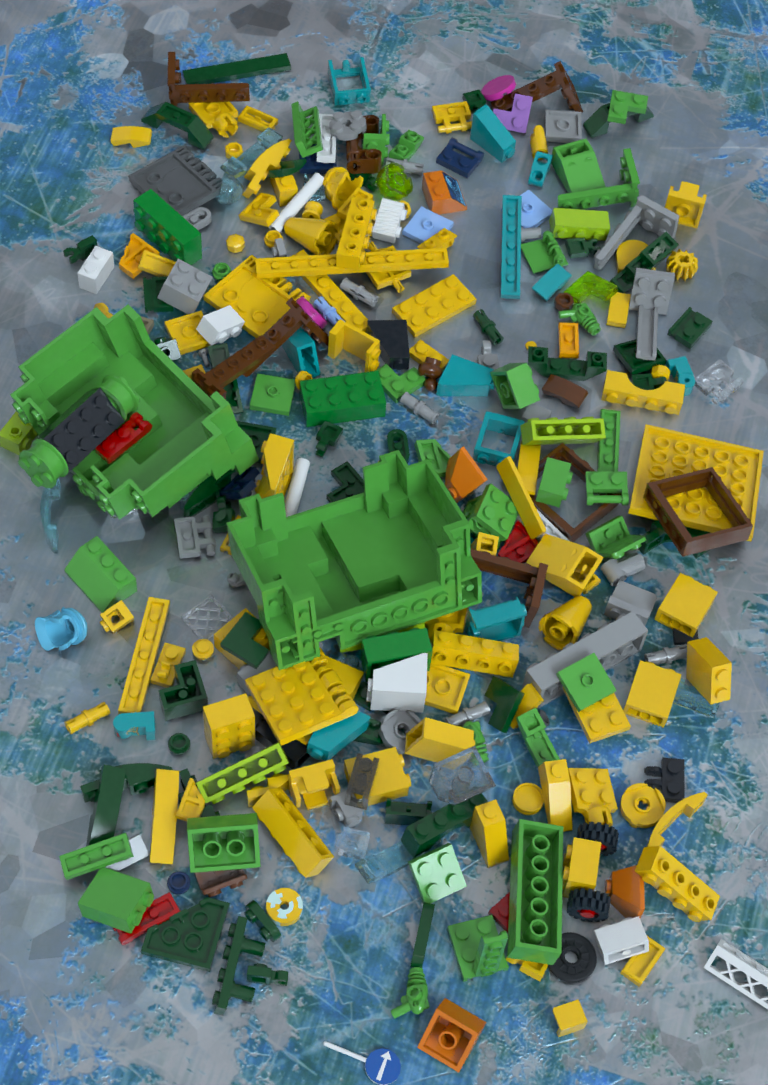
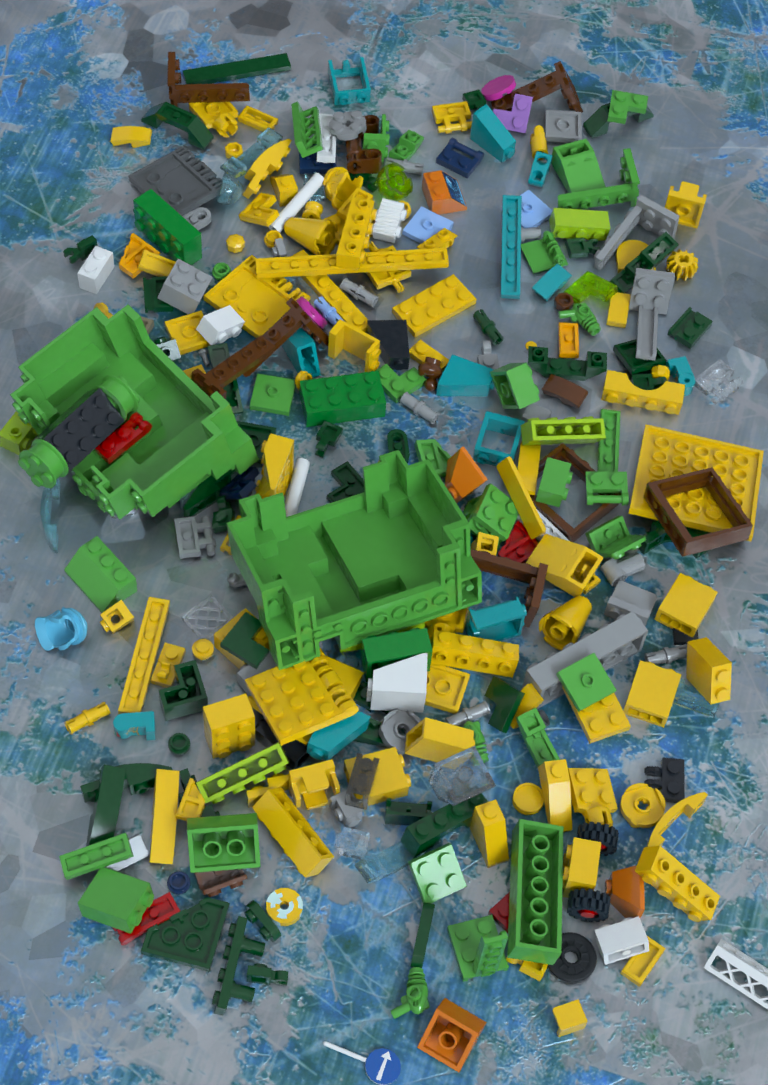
dark green slope [269,159,307,178] -> none

